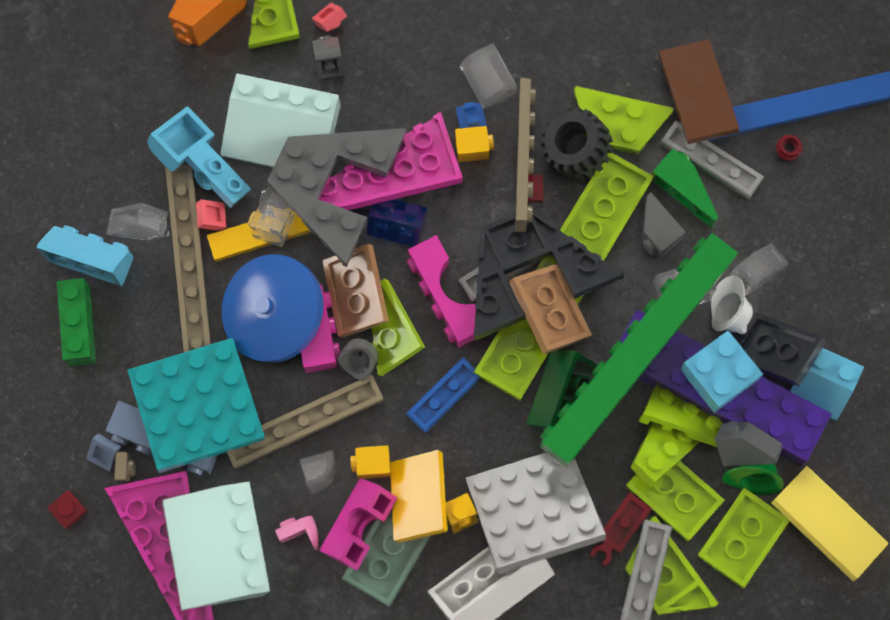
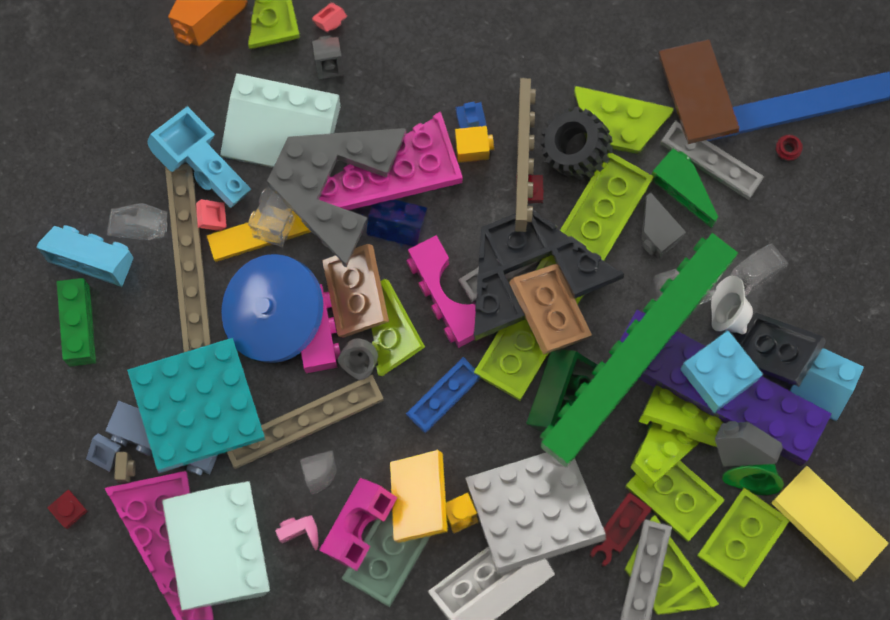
yellow brick [351,446,391,479] -> none
clear brick [460,44,518,108] -> none

